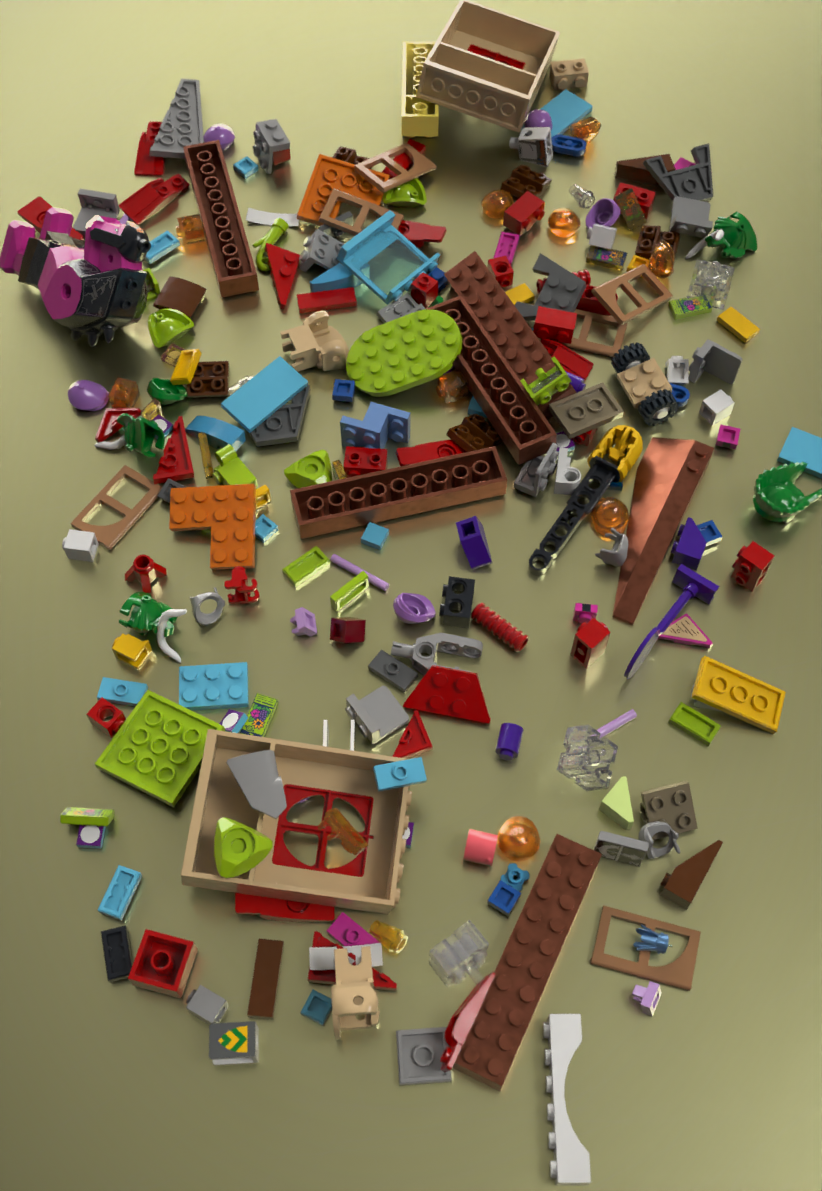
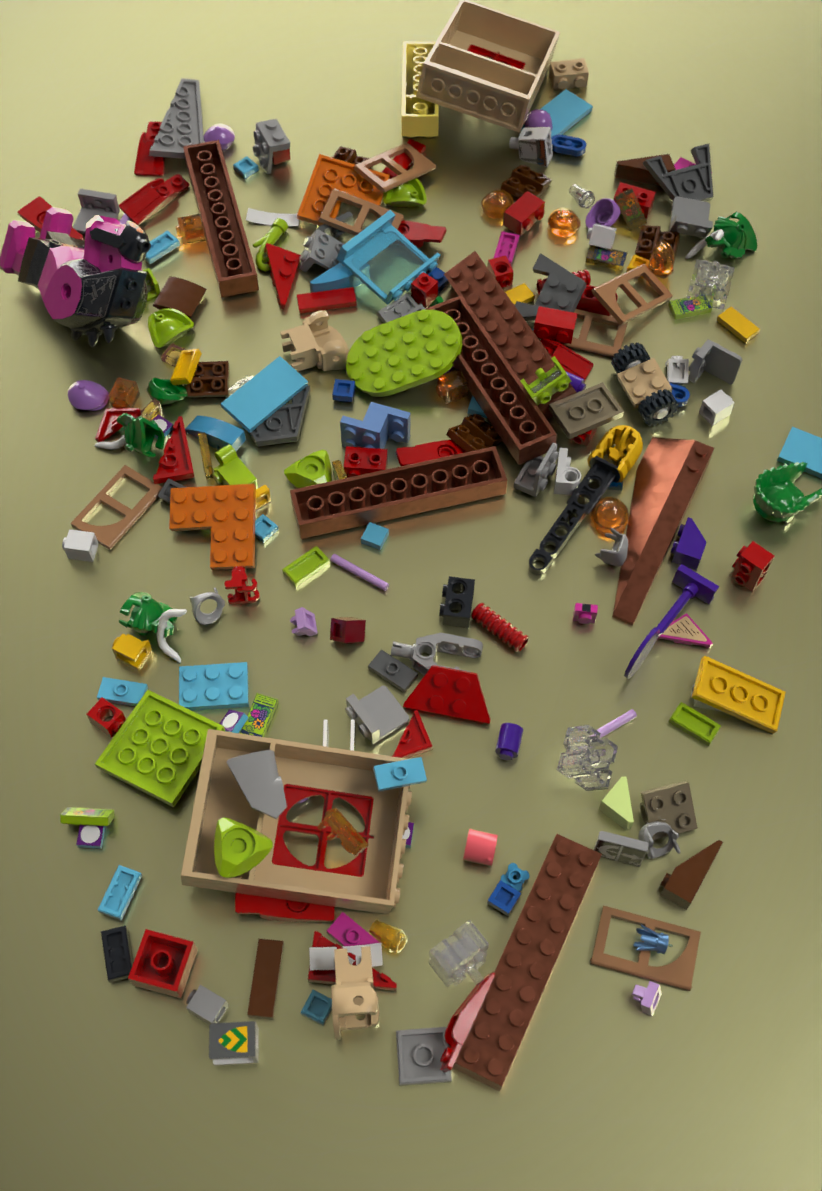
red rock [125,554,167,593] -> none
lime tile [330,571,369,612] -> none
medium lavender hat [393,593,435,624] -> none
dark purple slope [456,516,493,570] -> none
clear orange hat [497,816,540,861] -> none
white arch [543,1014,591,1186] -> none
tile [556,431,575,452] -> none
clear orange hat [570,117,601,143] -> none
red brick [570,617,610,669] -> none
blue plate [697,520,723,547] -> none
dark pink plate [716,424,740,450] -> none

